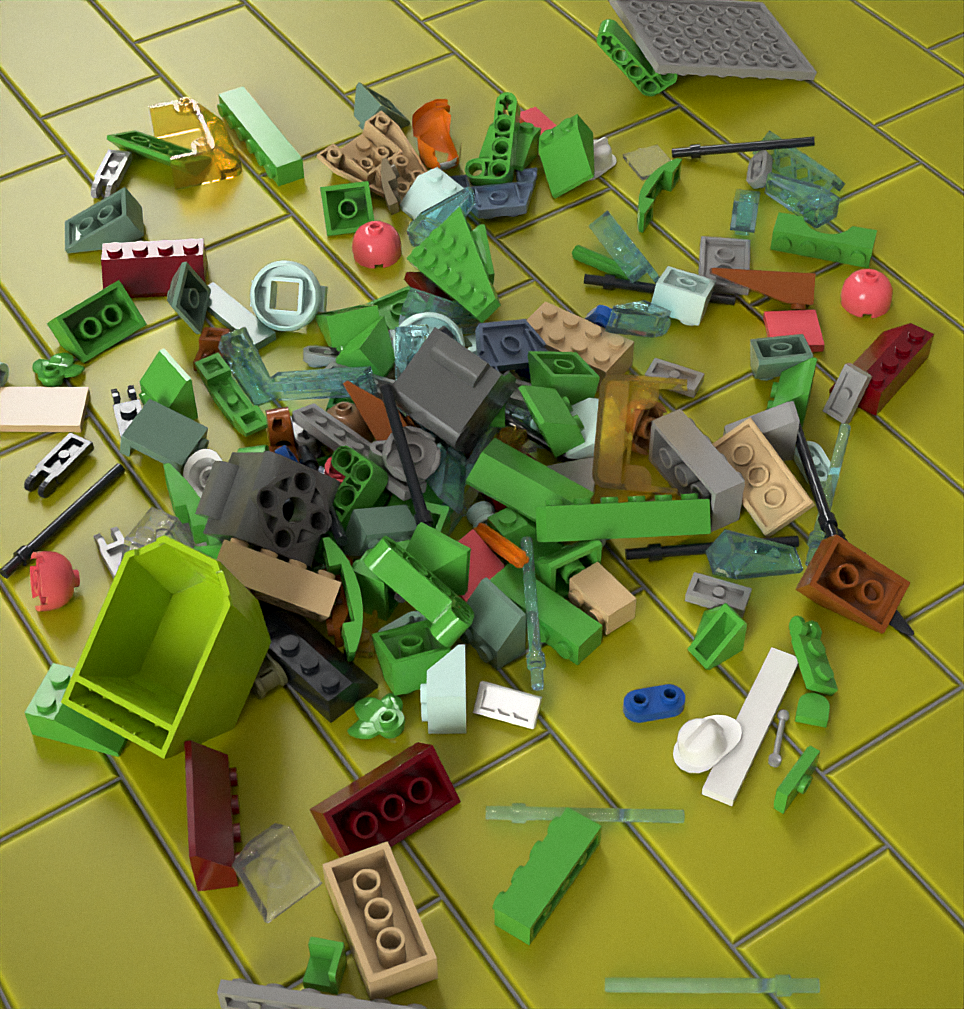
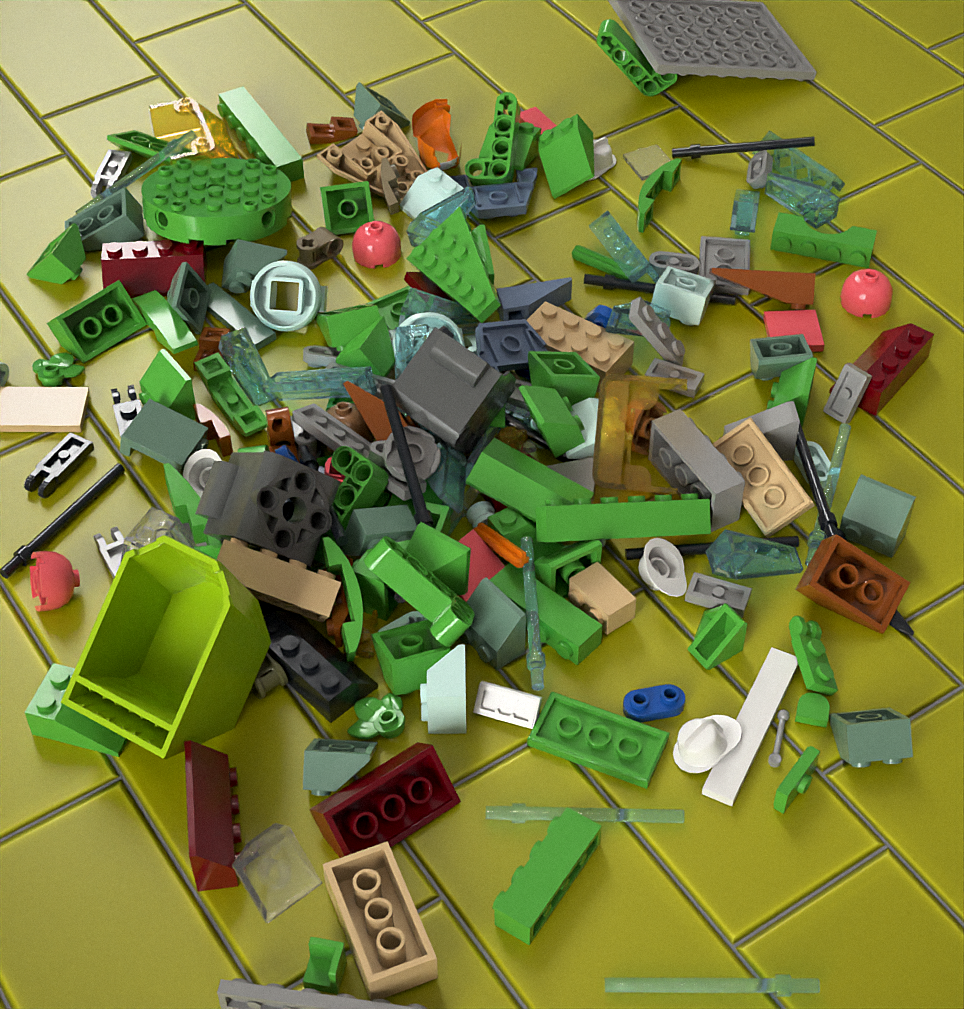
none -> bright green slope [26,223,86,284]
none -> clear light blue bar [75,130,197,214]
none -> bright green slope [132,290,198,354]
none -> bright green brick [141,158,292,245]
none -> dark orange slope [193,403,233,457]
none -> sand green slope [221,239,287,293]
none -> dark tan piece [296,227,343,269]
none -> sand green slope [303,738,378,796]
none -> dark orange slope [306,116,358,144]
none -> sand blue slope [496,277,572,321]
none -> bright green tile [527,692,670,789]
none -> light grey plate [629,297,685,366]
none -> white piece [638,538,687,597]
none -> light grey plate [648,251,699,276]
none -> sand green slope [829,708,913,767]
none -> sand green slope [840,474,916,558]

